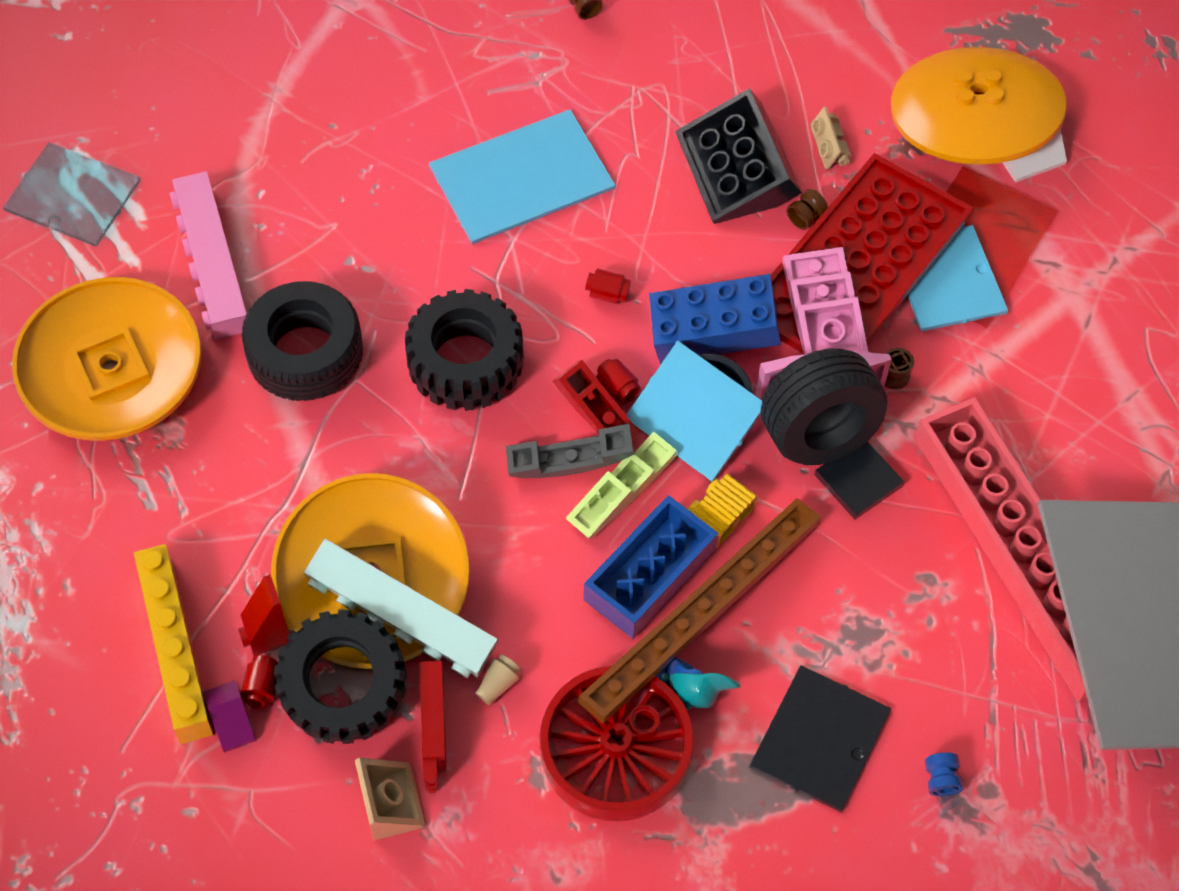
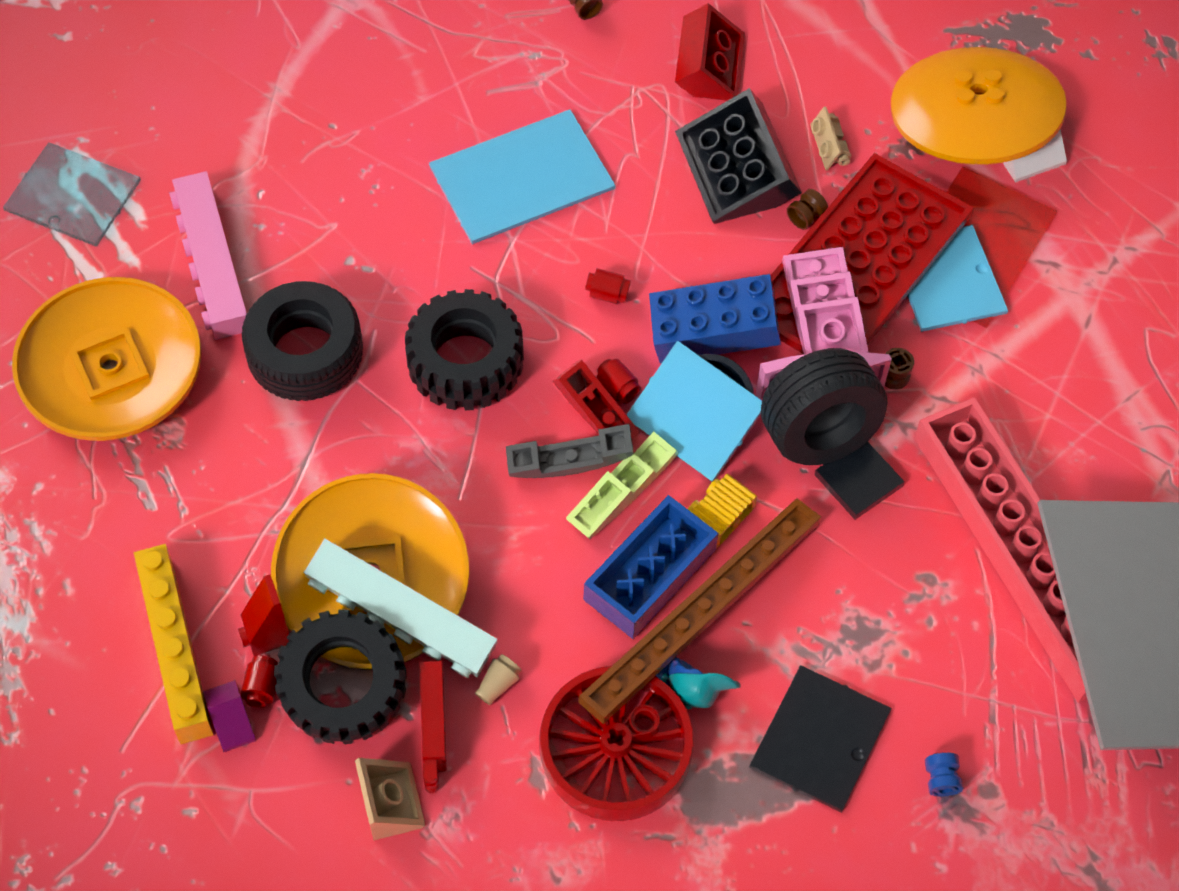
none -> red slope [675,3,745,101]

